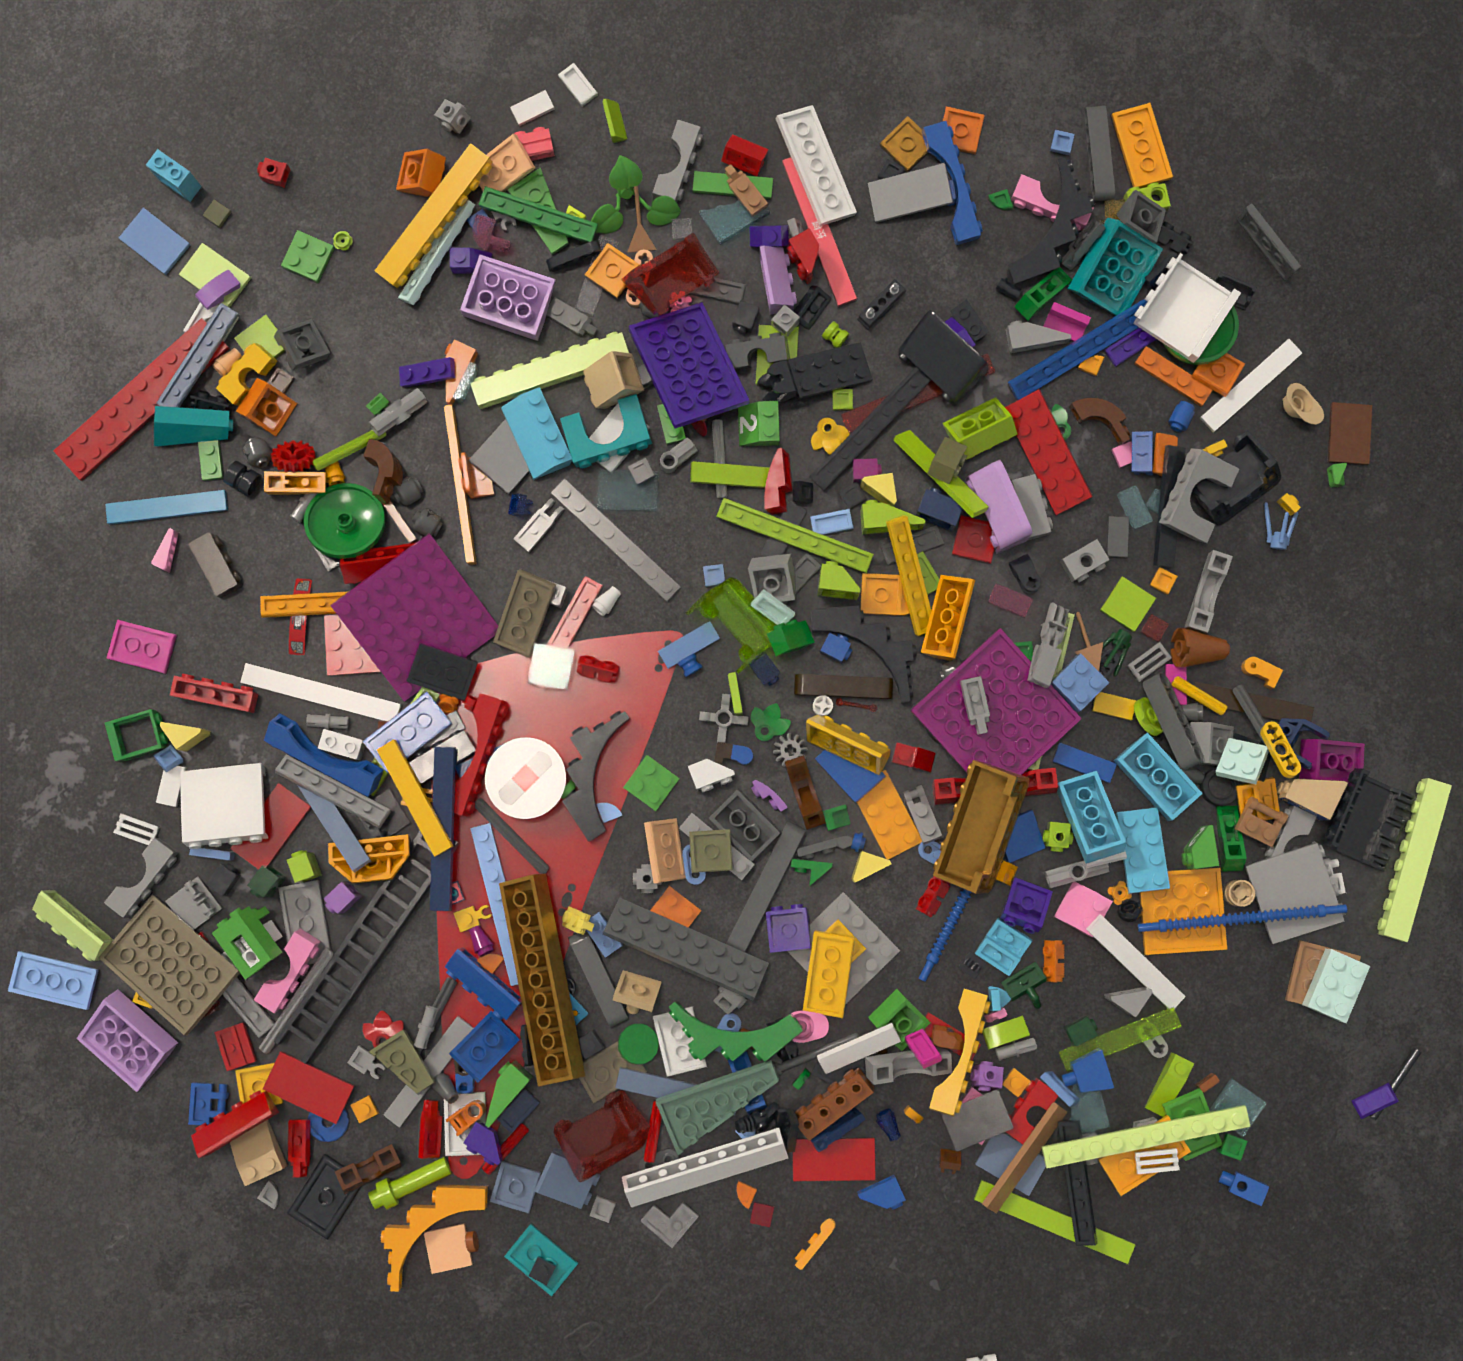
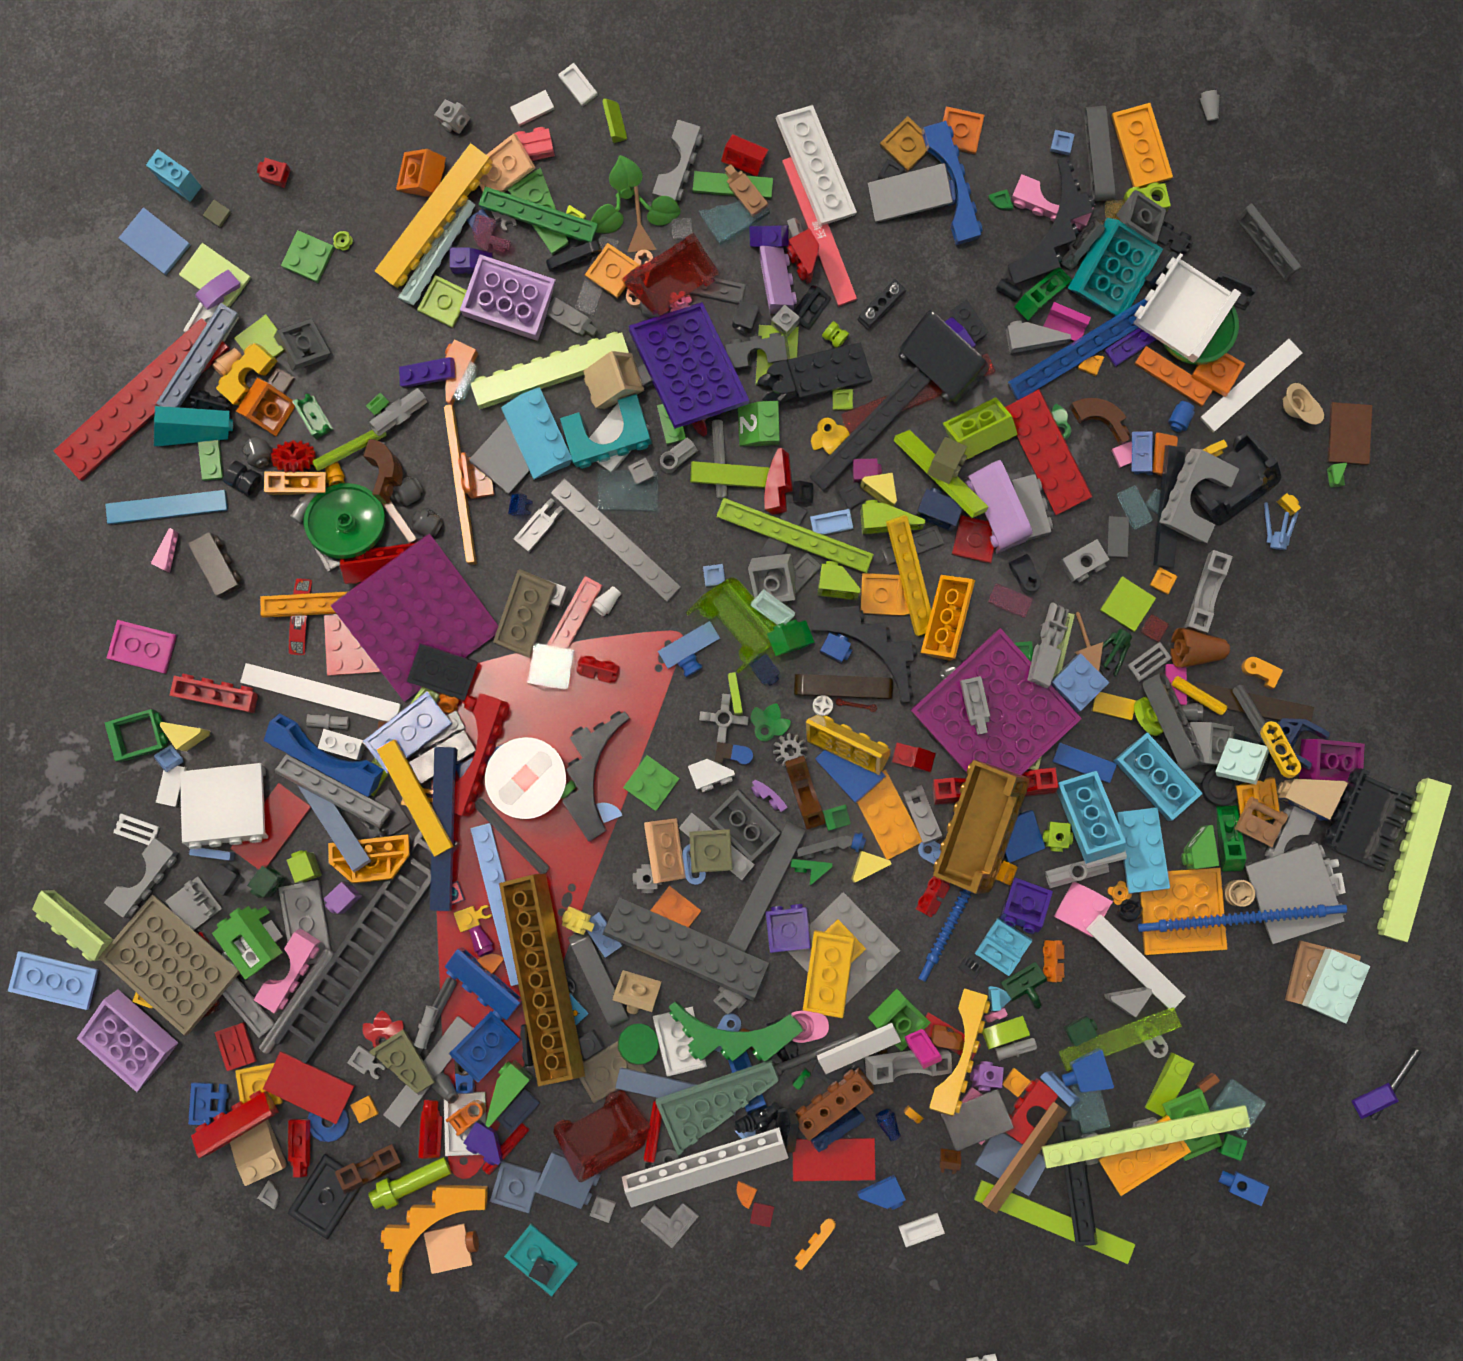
lime plate [917,551,939,595] -> none
white tile [1135,1148,1180,1174] -> none
none -> hinge [292,394,333,440]
none -> lime tile [417,275,467,328]
none -> white tile [899,1213,945,1247]
none -> light grey cone [1200,90,1220,121]

